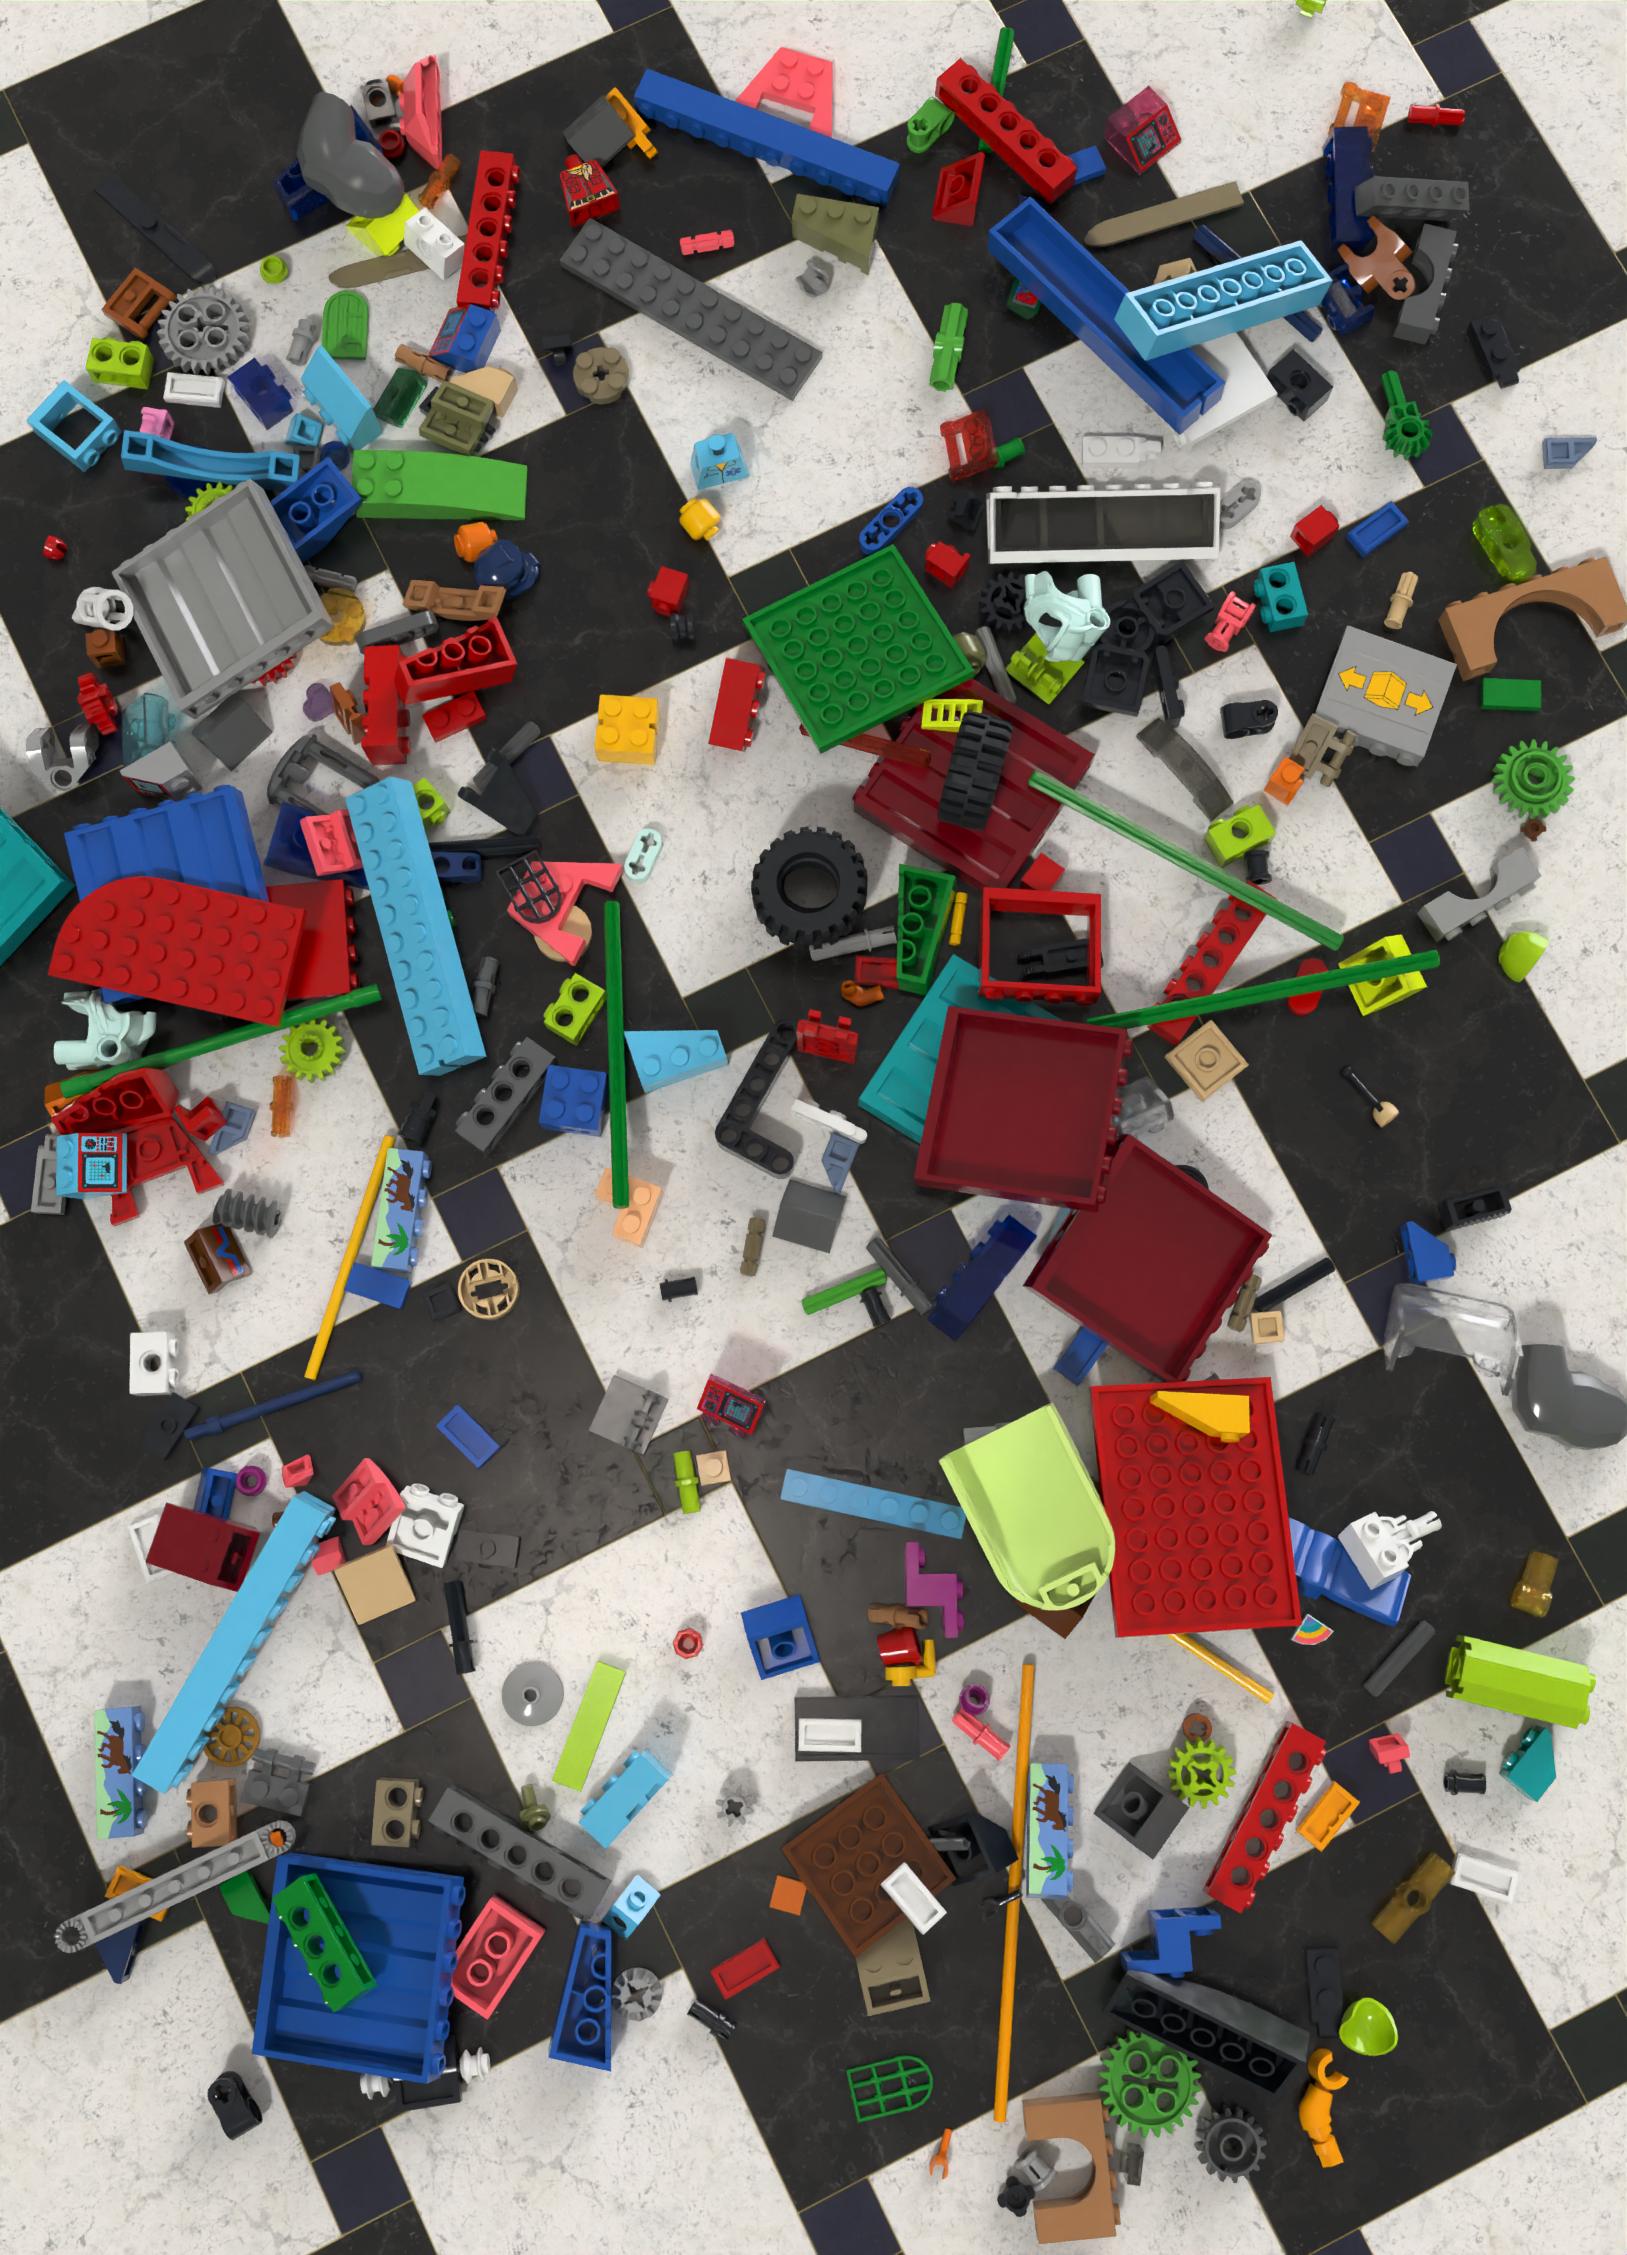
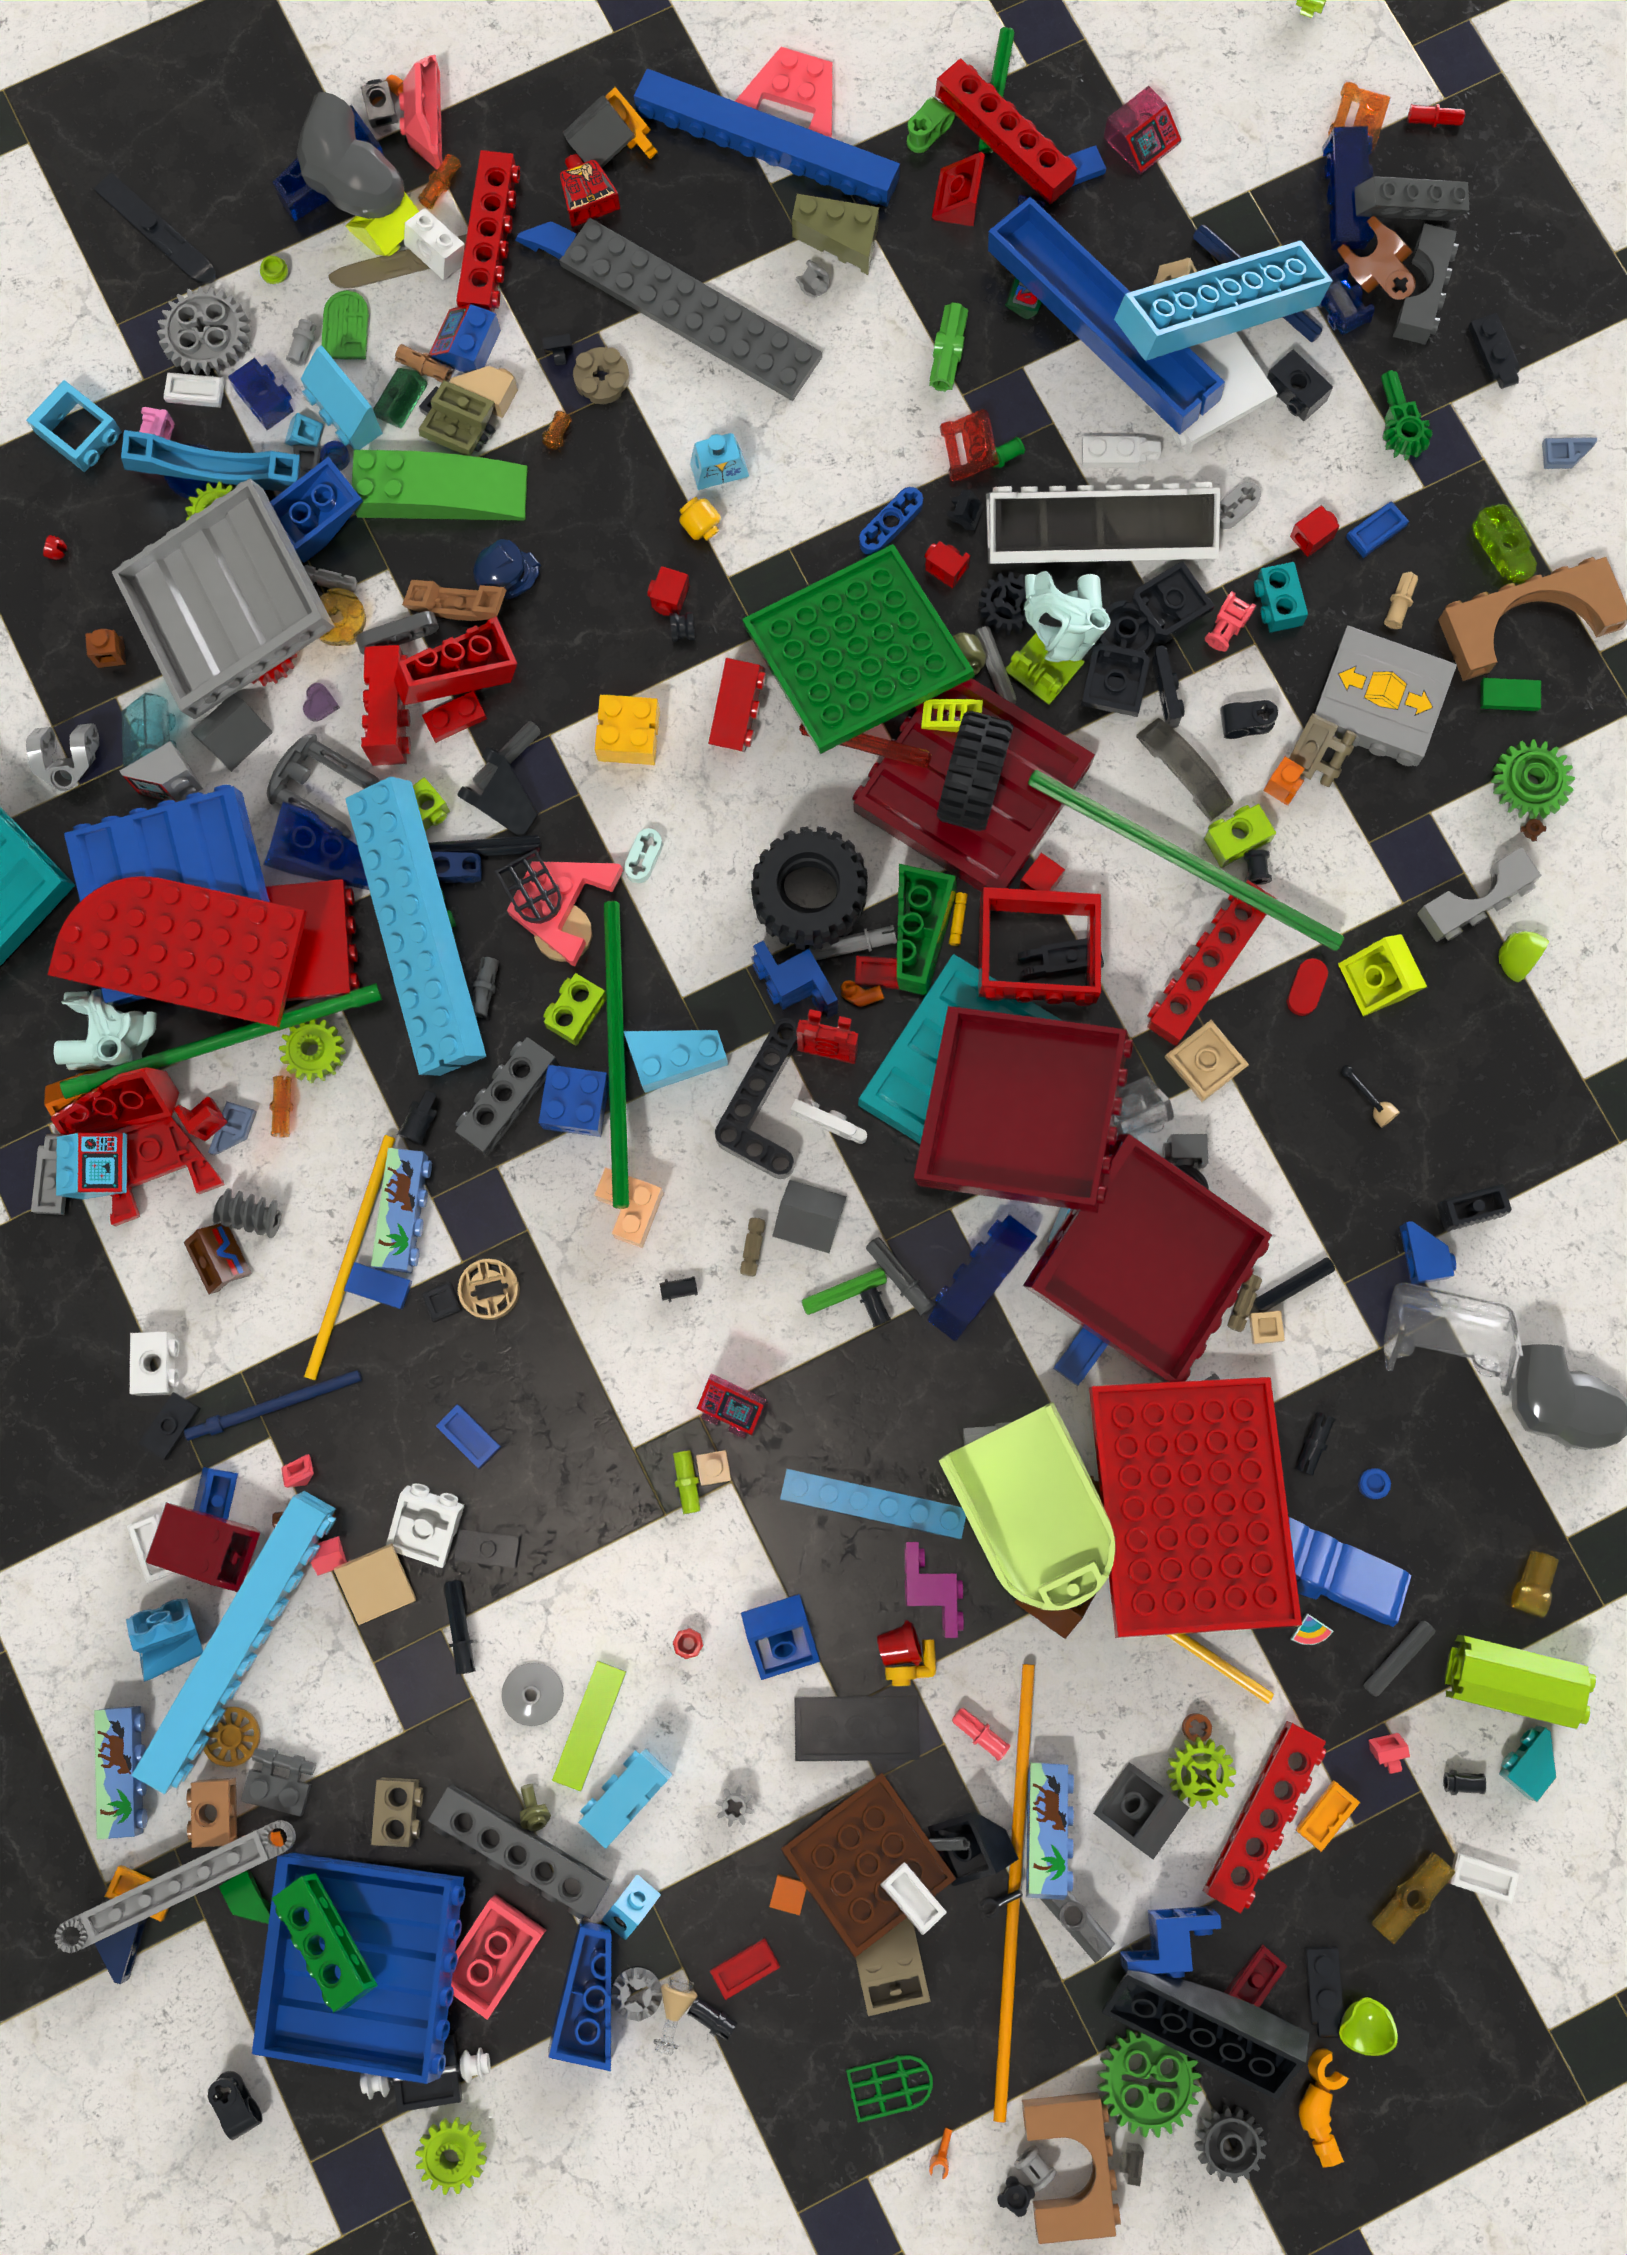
white piece [72,587,134,630] -> none
red gear [77,672,119,735] -> none
lime brick [85,337,154,389] -> none
dark orange plate [101,267,177,341] -> none
magenta plate [236,1466,267,1496] -> none
coral slope [300,809,363,876] -> none
dark orange plate [329,682,364,745] -> none
coral slope [332,1458,406,1545] -> none
red plate [377,130,405,159] -> none
orange head [454,522,498,562] -> none
flat silver hinge [589,1375,669,1455] -> none
coral axle [680,230,734,255] -> none
white tile [798,1718,861,1752] -> none
sand blue tile [821,1132,860,1194] -> none
medium nougat pin [868,1603,929,1630] -> none
magenta plate [959,1684,990,1716] -> none
dark tan piece [1084,181,1244,248] -> none
green axle [1085,950,1440,1029] -> none
yellow slope [1150,1391,1250,1442] -> none
white brick [1338,1511,1442,1590] -> none
none -> dark azure piece [126,1598,203,1682]
none -> lime gear [415,2117,487,2195]
none -> blue slope [515,221,576,259]
none -> clear orange pin [542,411,572,450]
none -> piece [653,1977,698,2055]
none -> blue bracket [751,940,838,1018]
none -> dark grey brick [1163,1134,1208,1168]
none -> dark red slope [1224,1945,1287,2007]
none -> blue tile [1358,1468,1391,1499]

